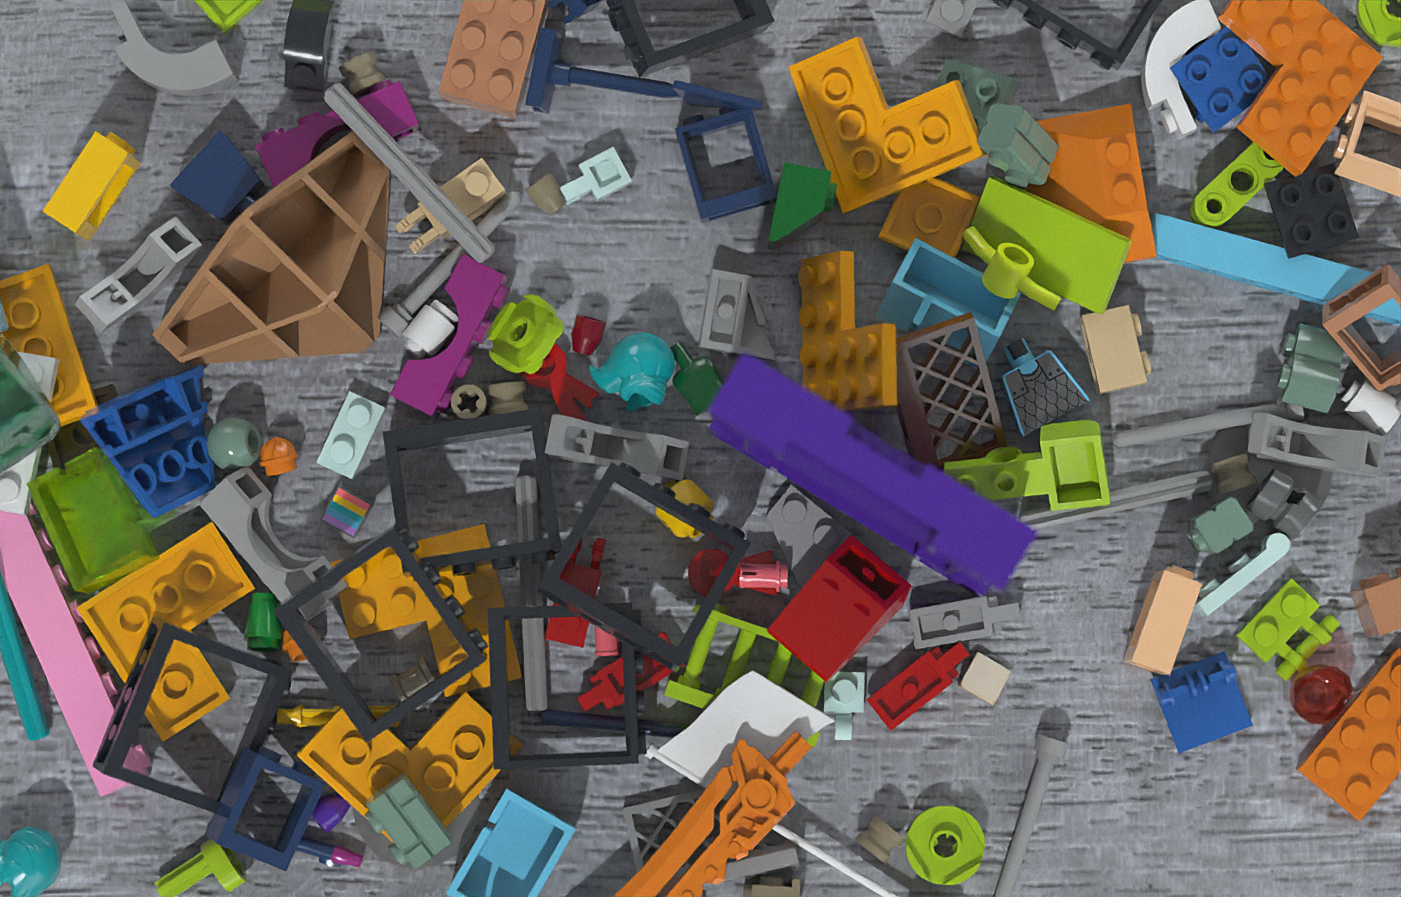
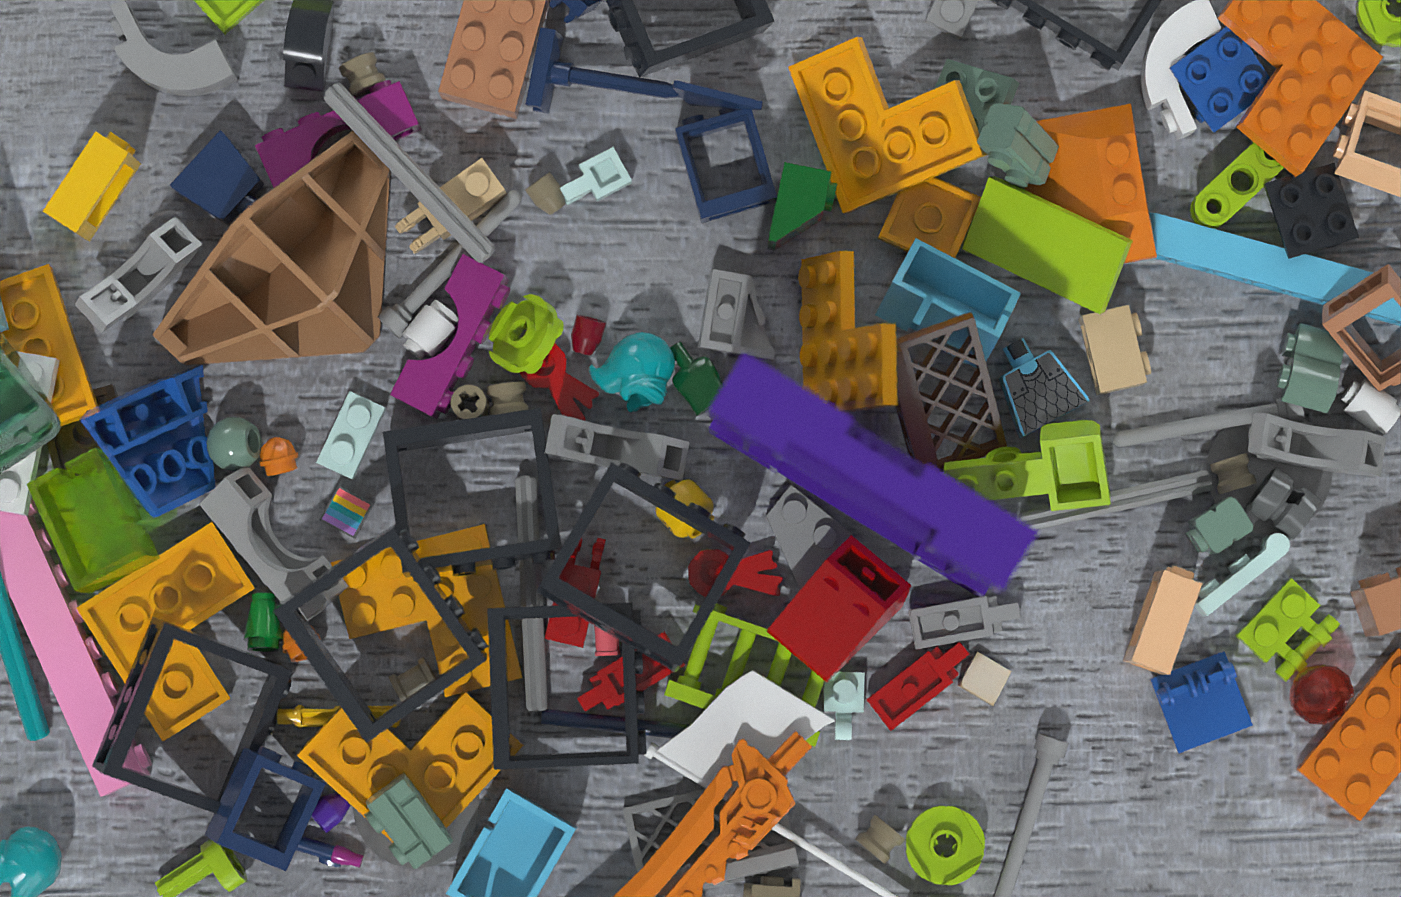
coral pin [740,560,788,592] -> none
neon yellow piece [963,226,1062,311] -> none

